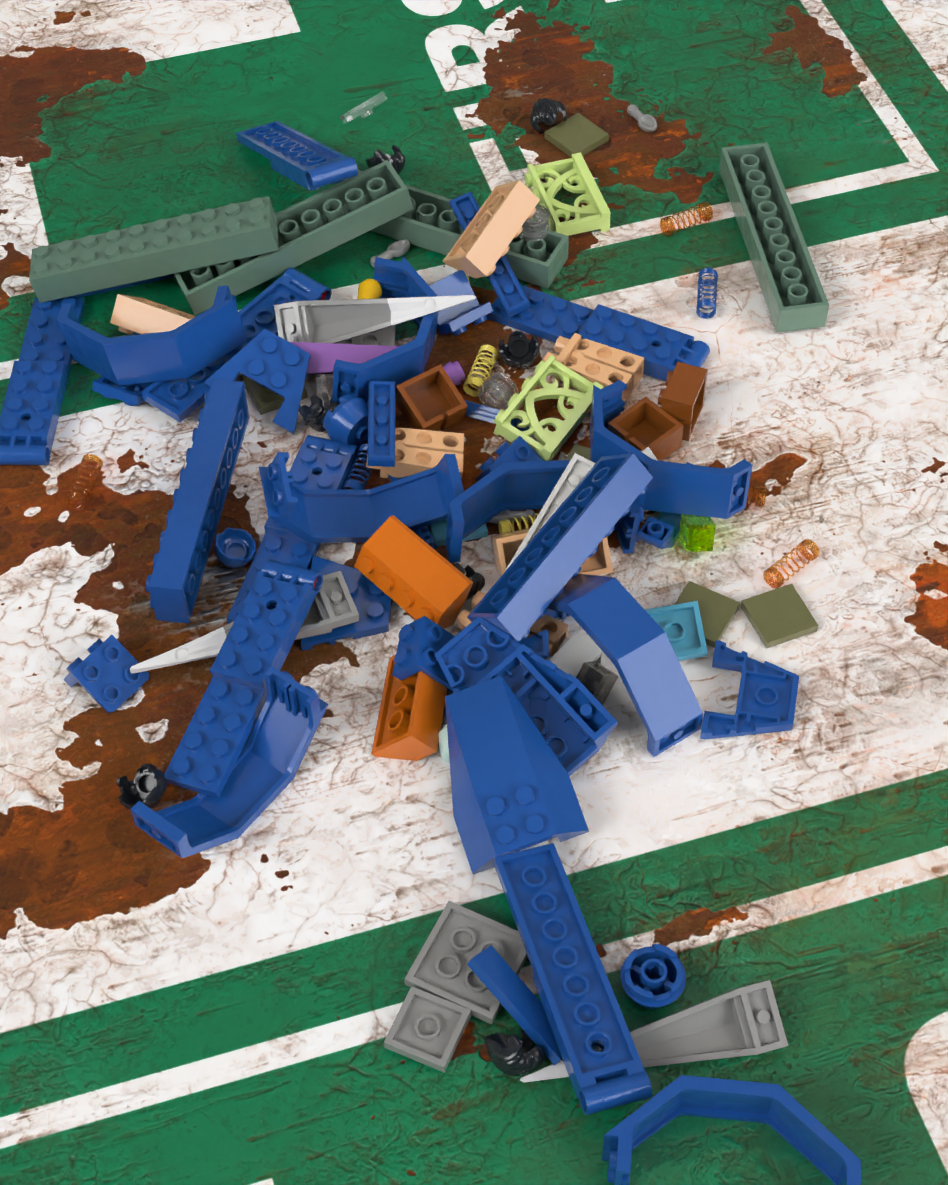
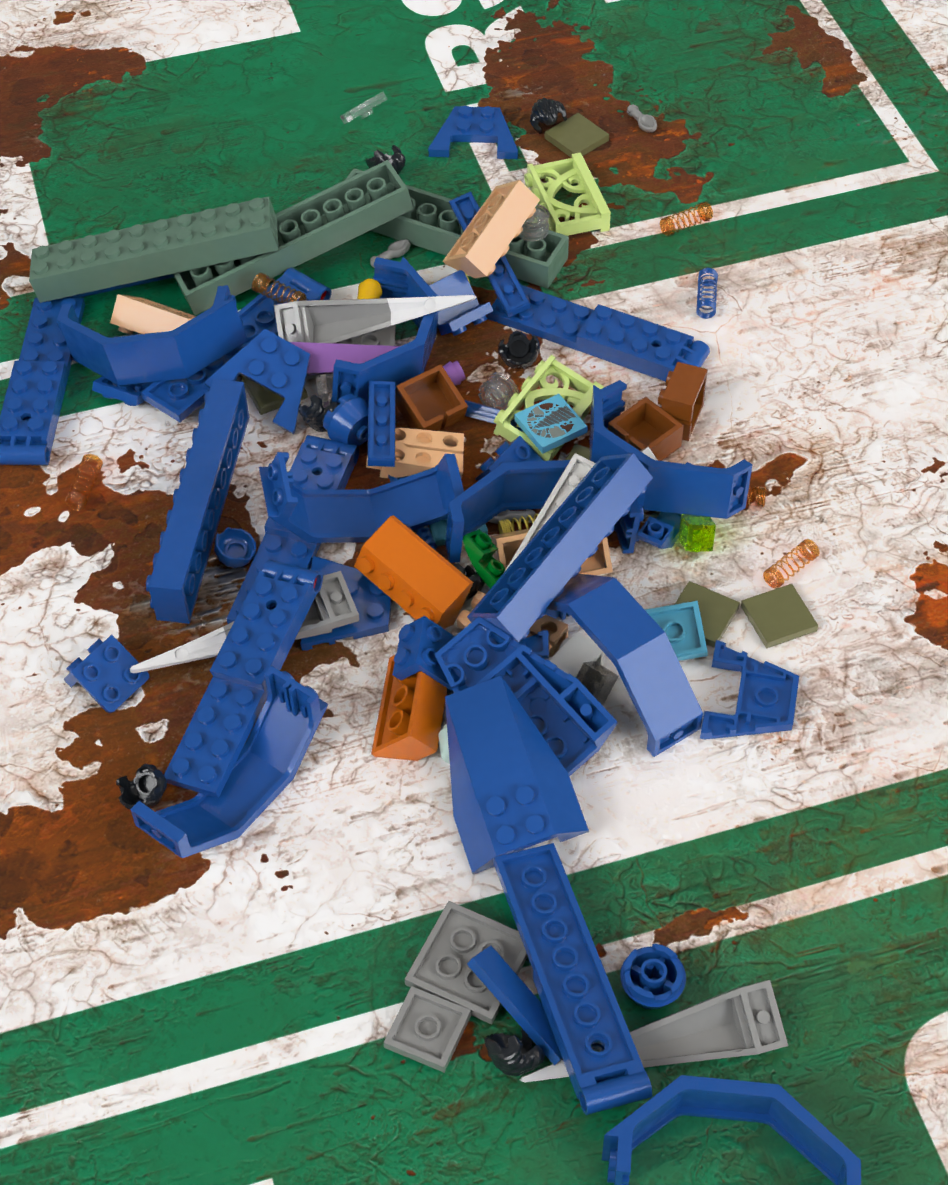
blue hinge [236,121,358,190] -> none
blue piece [342,444,373,490] -> none
light yellow piece [463,345,499,397] -> none
light nougat hips [543,333,644,402] -> none
sand green brick [719,143,829,333] -> none
none -> clear orange piece [252,273,306,304]
none -> blue wing [428,106,518,159]
none -> green slope [463,529,505,589]
none -> medium azure tile [514,394,588,454]

